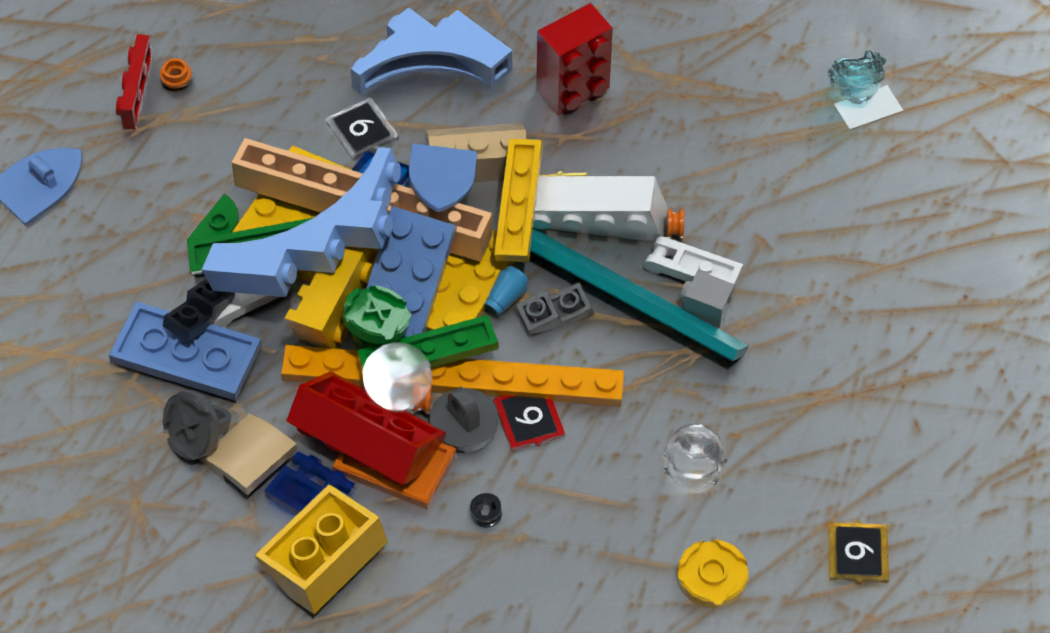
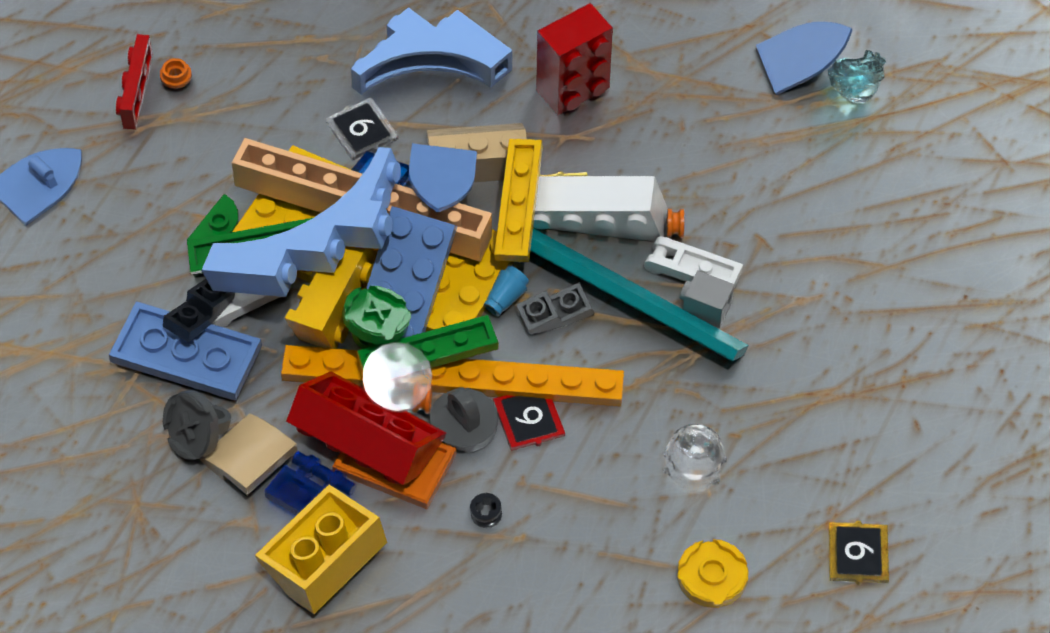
white sticker [834,85,903,129] -> none
none -> medium blue shield [756,22,853,95]

